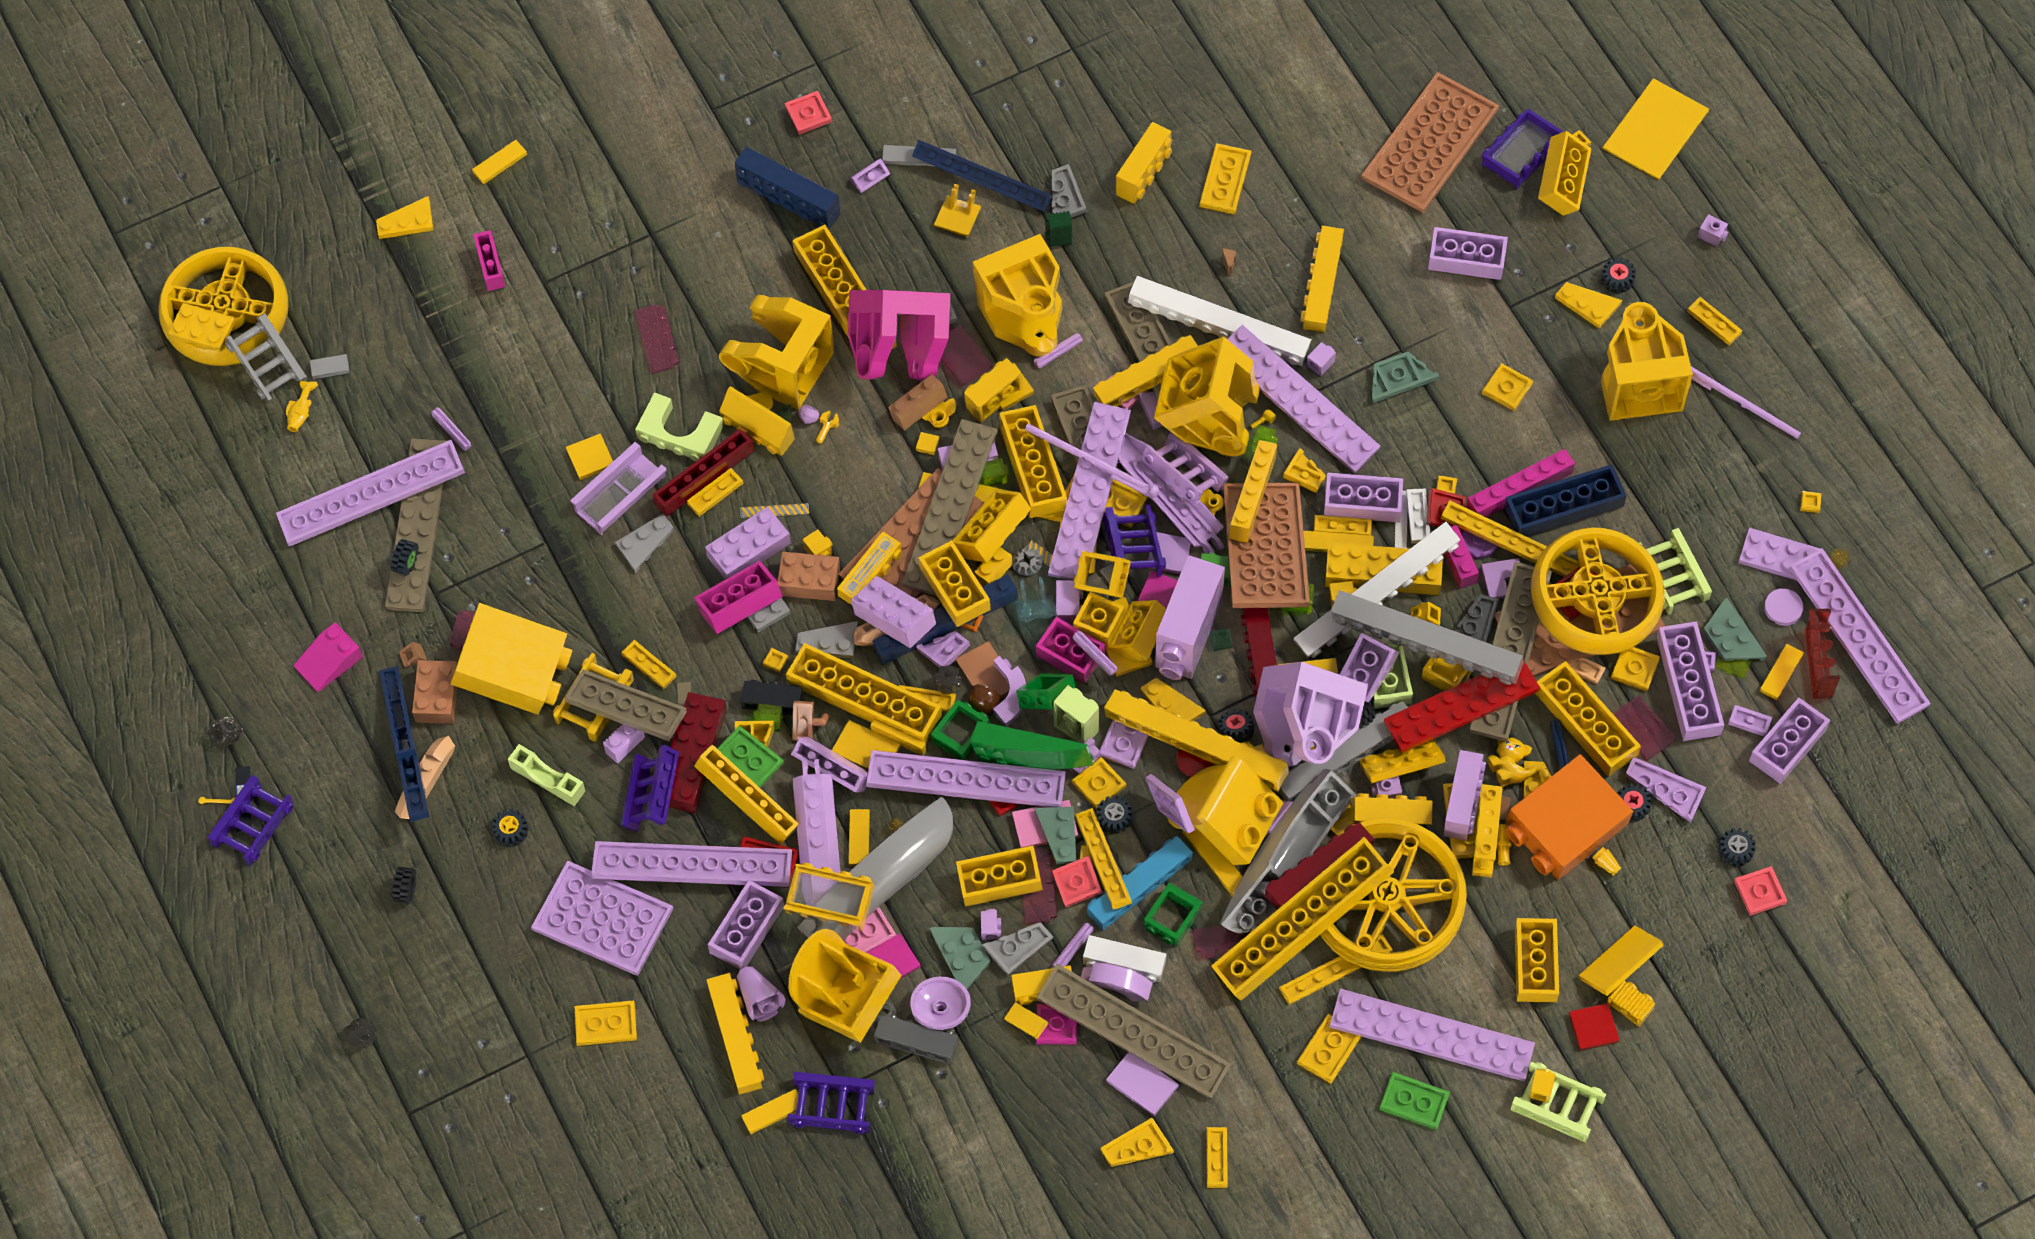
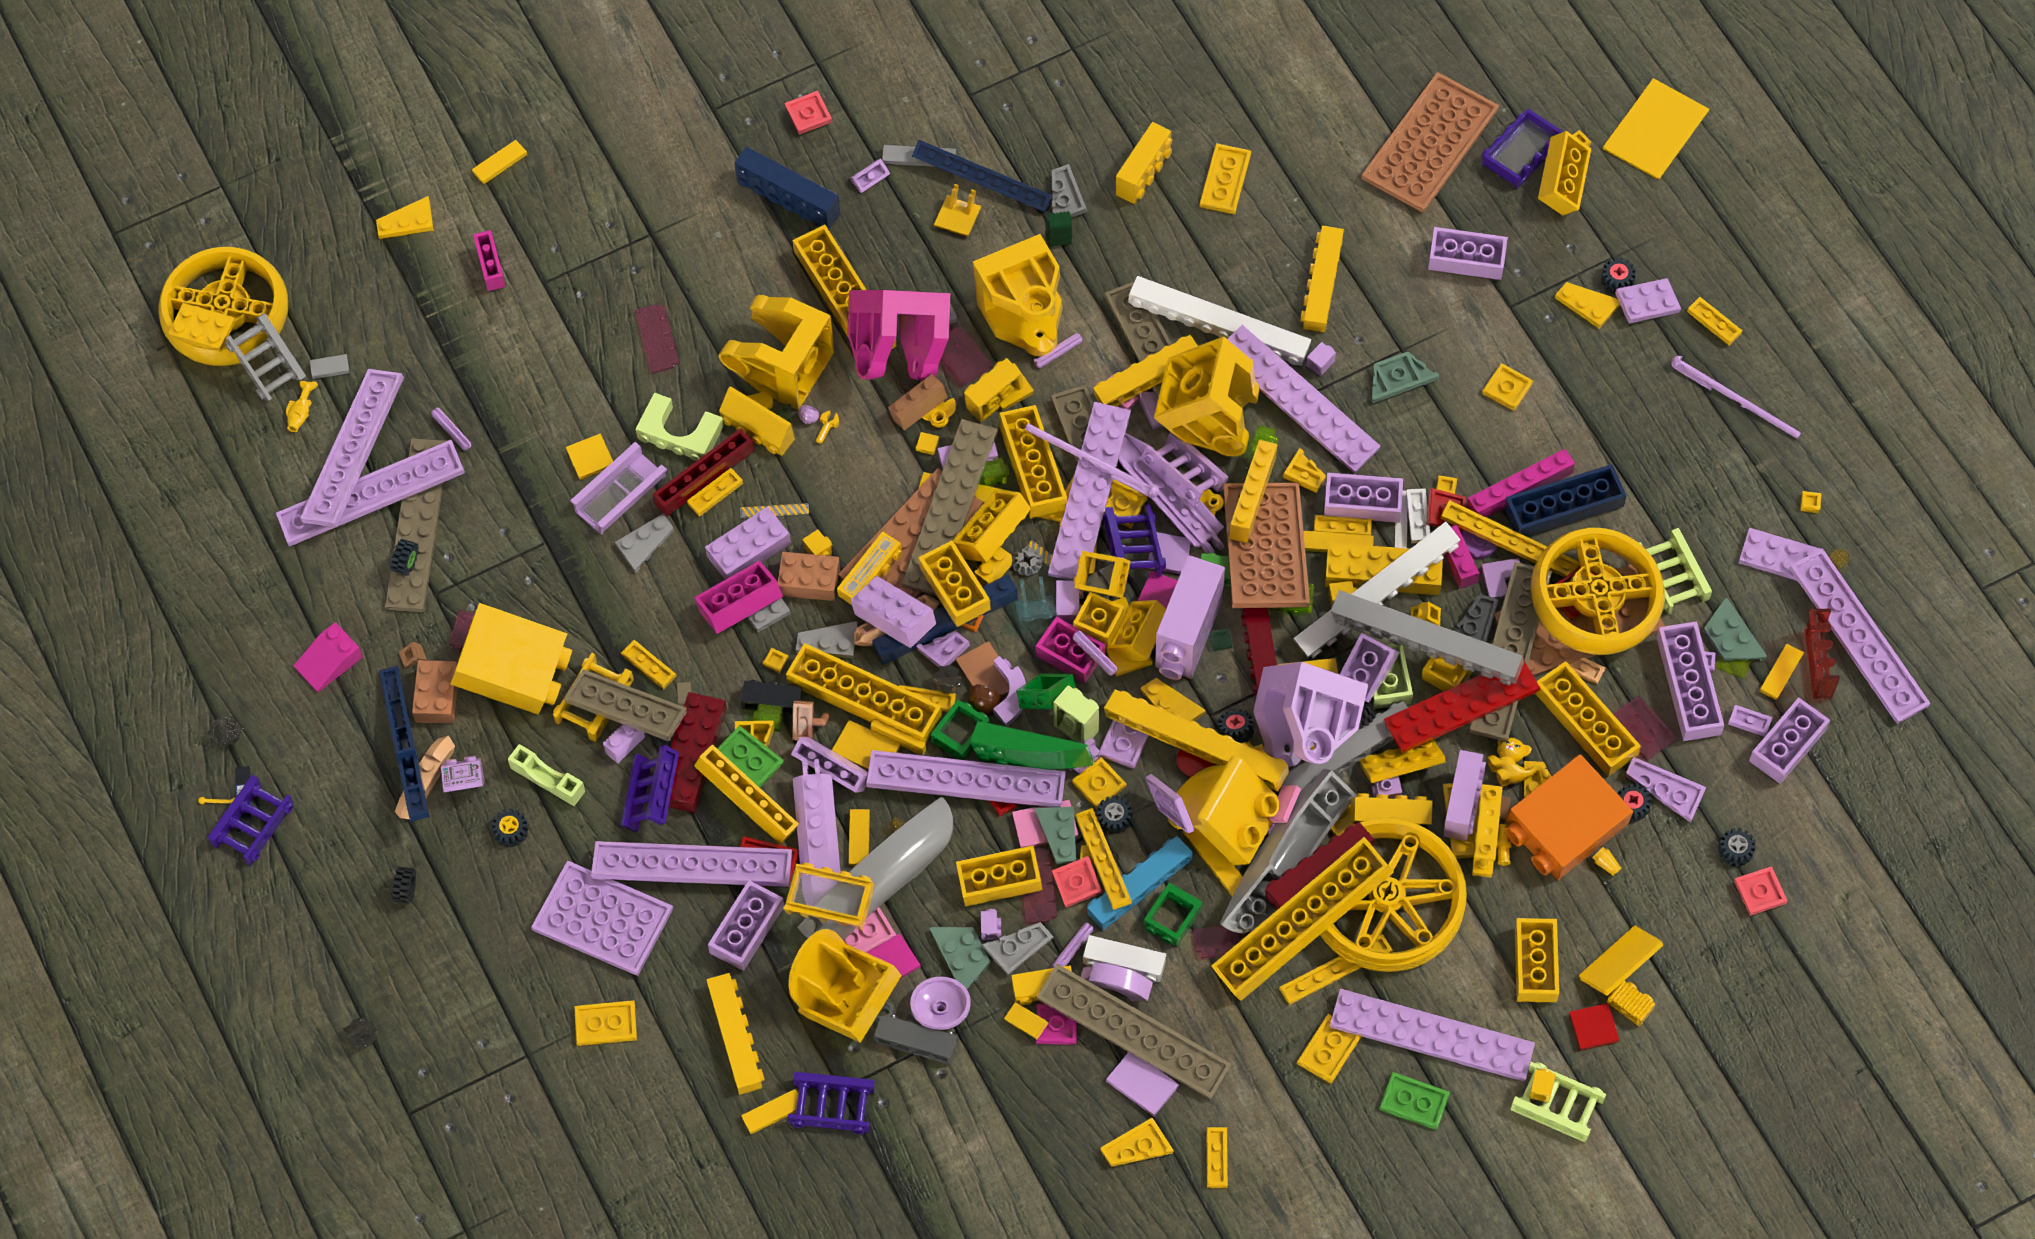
lavender cone [737,967,785,1022] -> none
medium nougat slope [1222,248,1236,276] -> none
yellow hand [1250,410,1276,429] -> none
dark blue axle [1550,720,1569,770] -> none
yellow brick [1601,302,1693,421] -> none
yellow tile [1611,647,1660,692] -> none
lavender brick [1698,214,1729,247] -> none
lavender tile [1764,589,1803,626] -> none
none -> lavender plate [300,369,404,528]
none -> lavender slope [441,756,485,792]
none -> bright pink tile [1269,785,1301,823]
none -> lavender plate [1615,278,1681,323]

